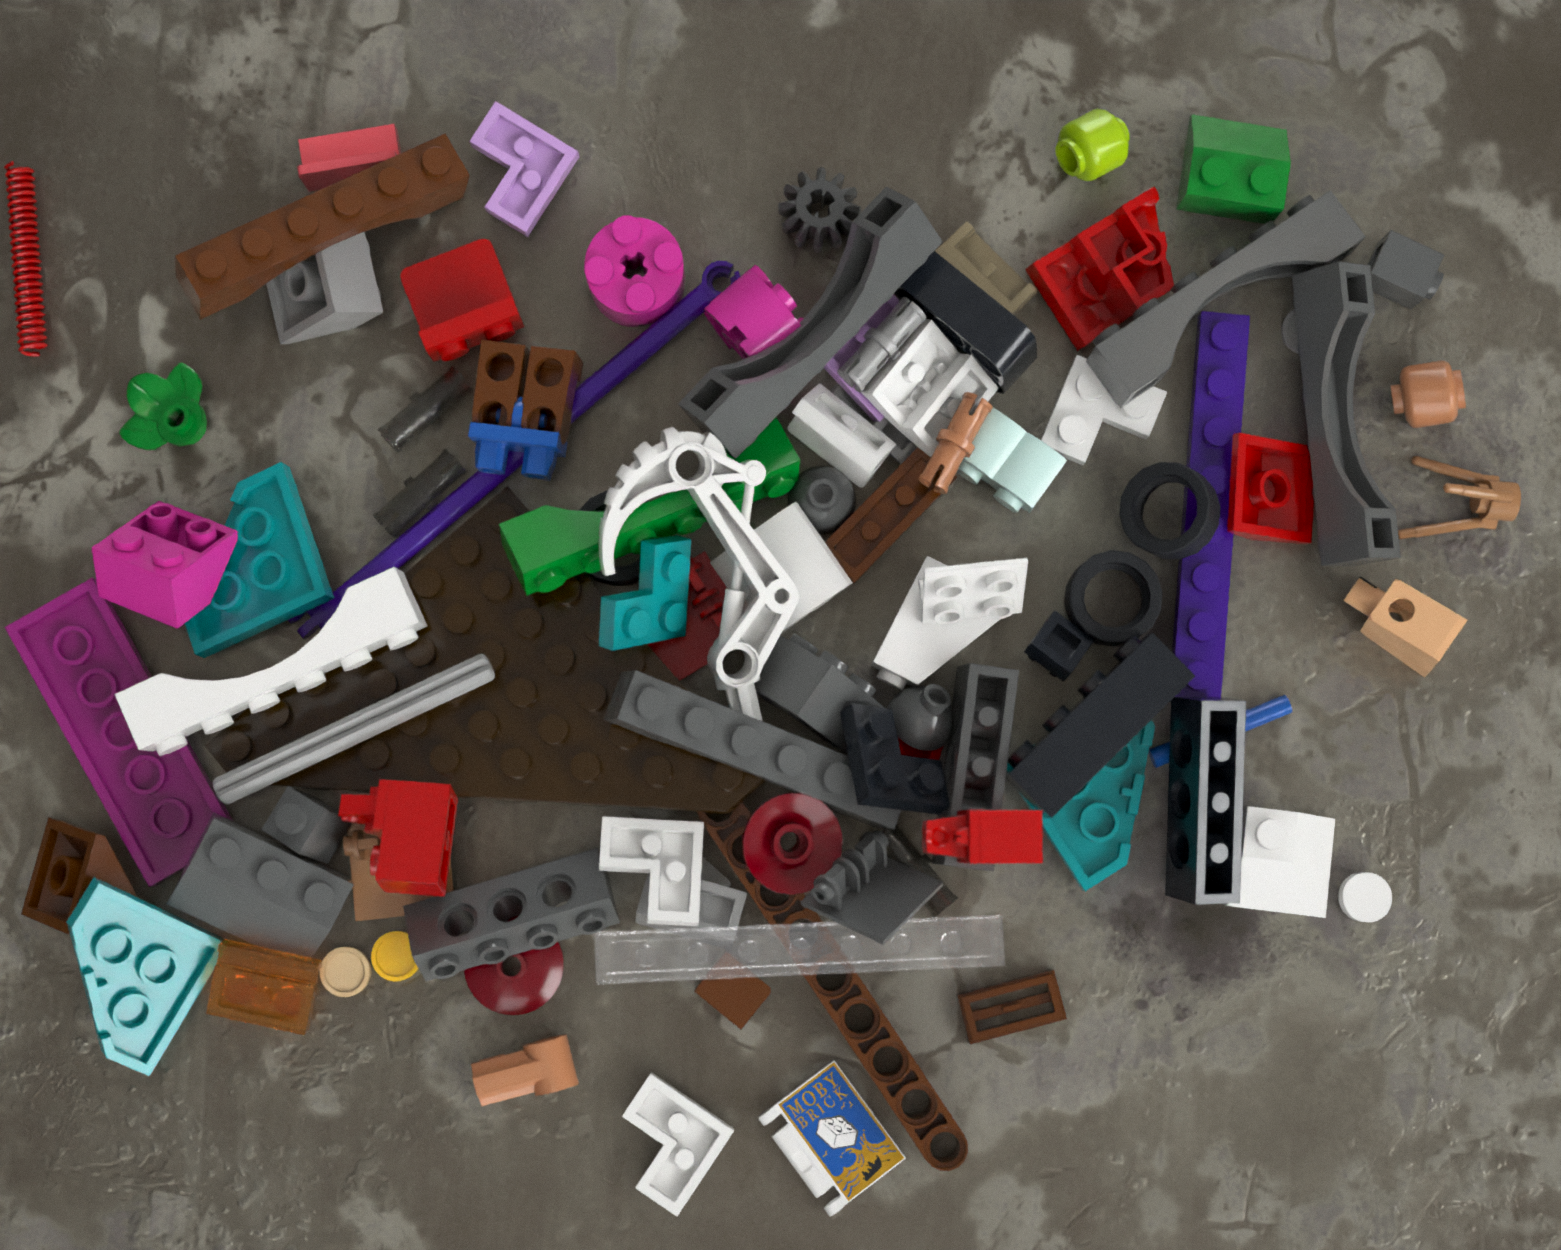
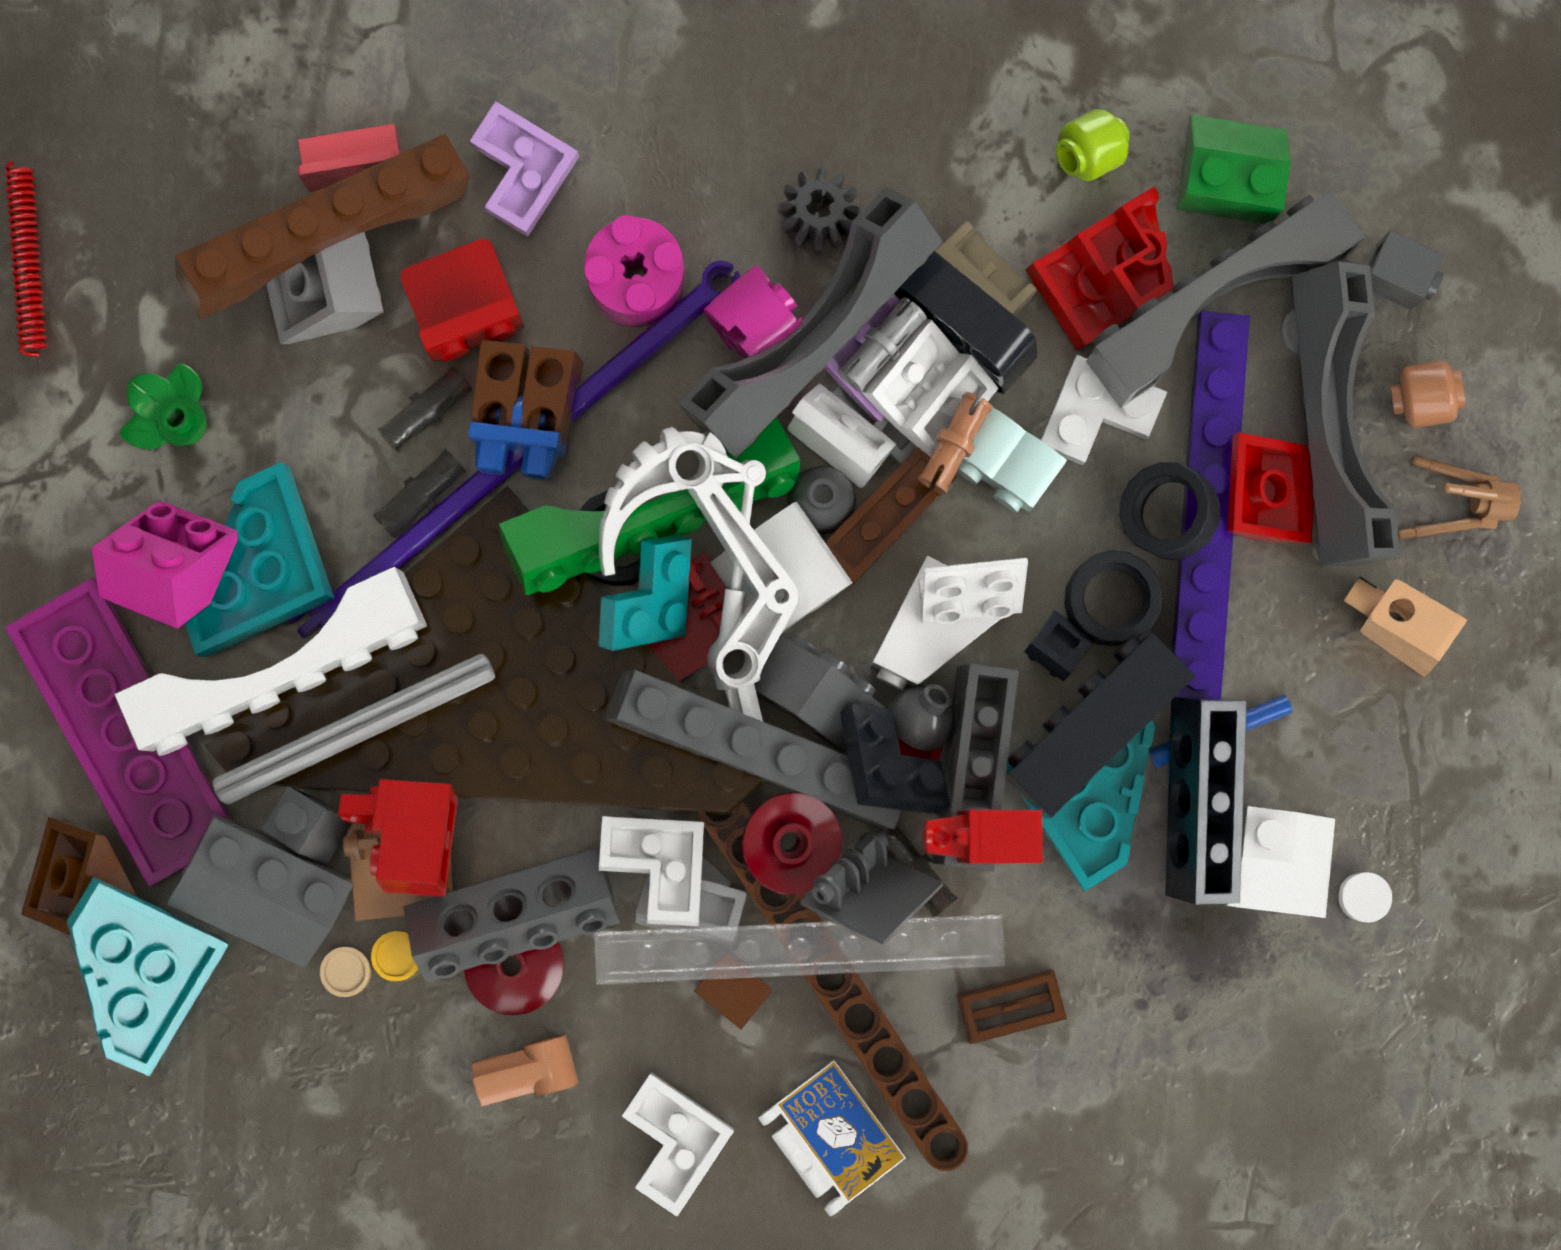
clear orange plate [206,939,323,1035] -> none

